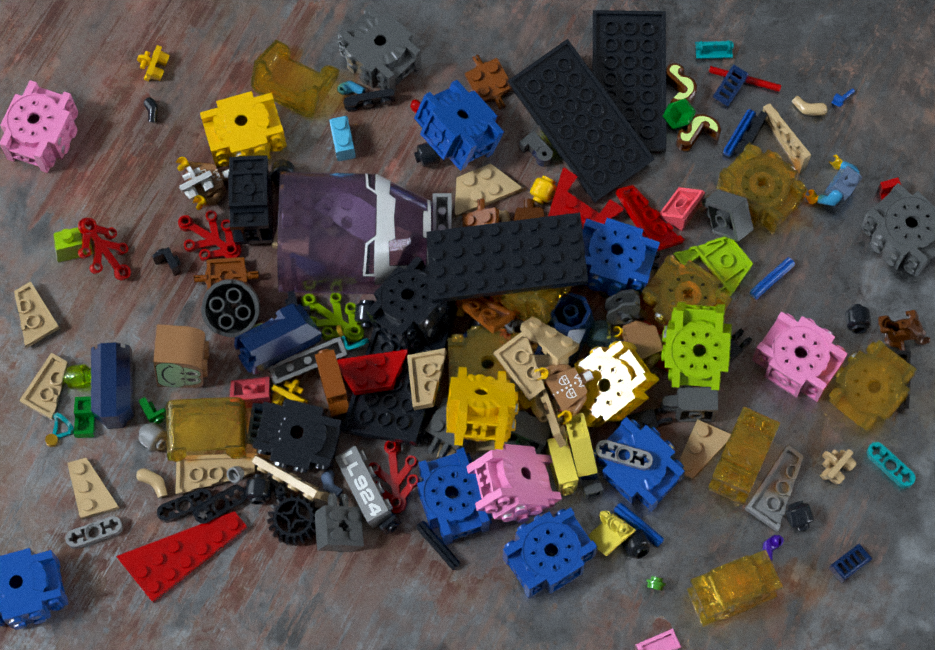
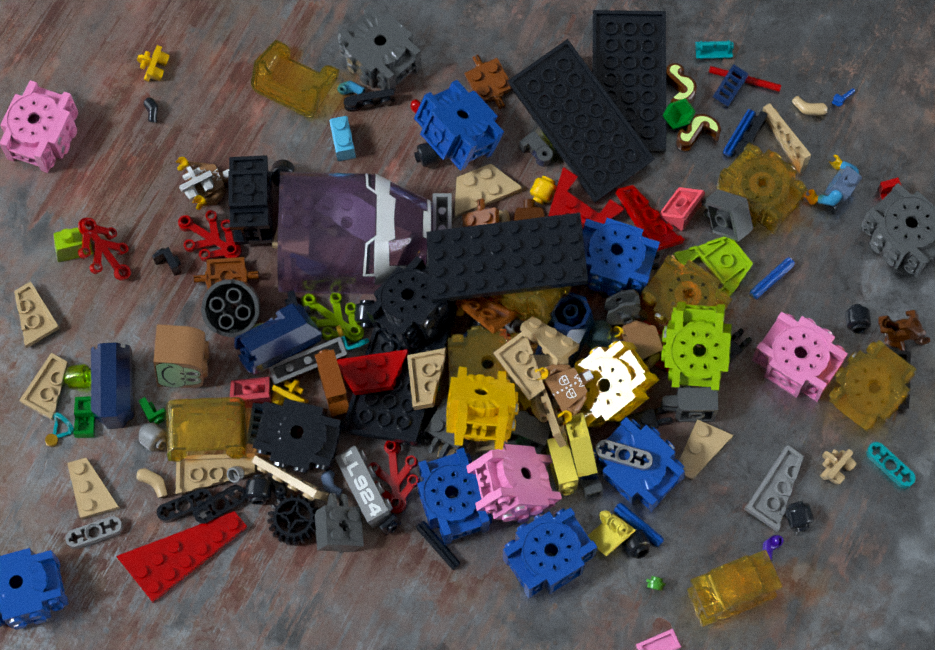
yellow piece [200,91,287,167] -> none
clear yellow piece [708,407,780,505] -> none
dark blue slope [829,544,872,583] -> none

